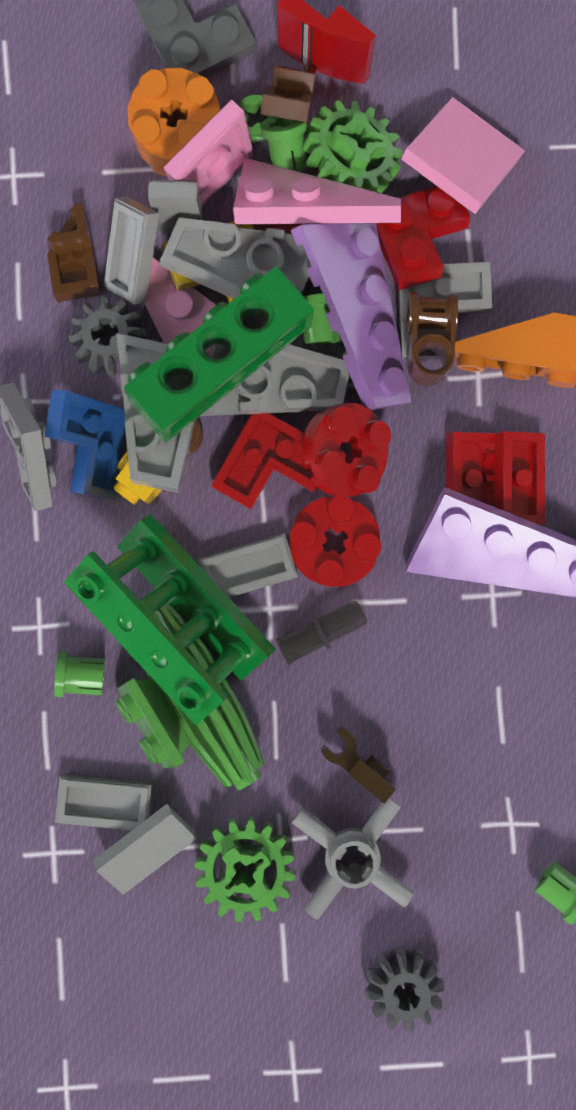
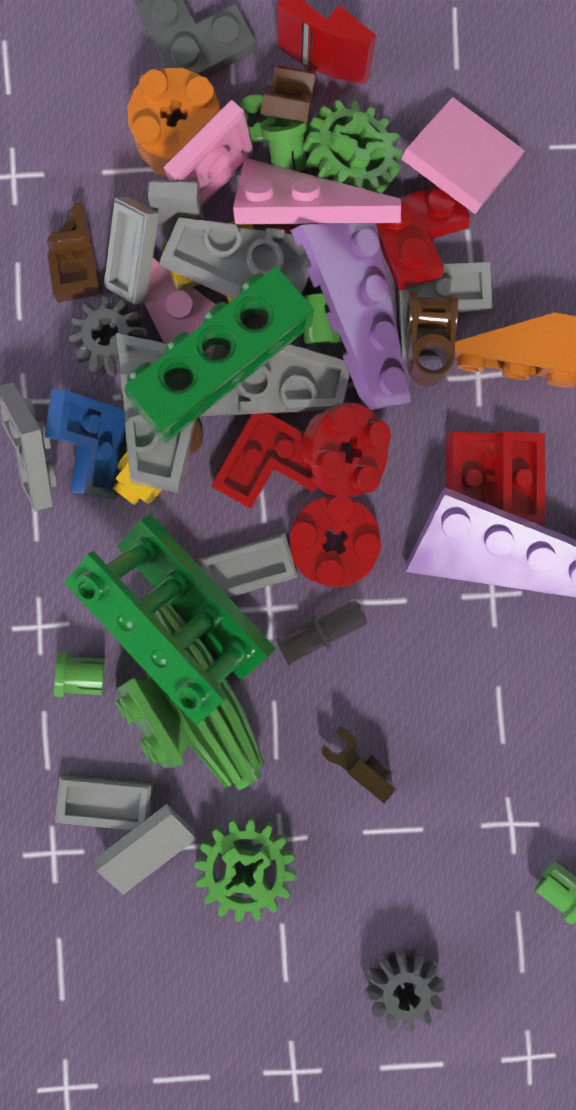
light grey bar [291,797,414,920] -> none

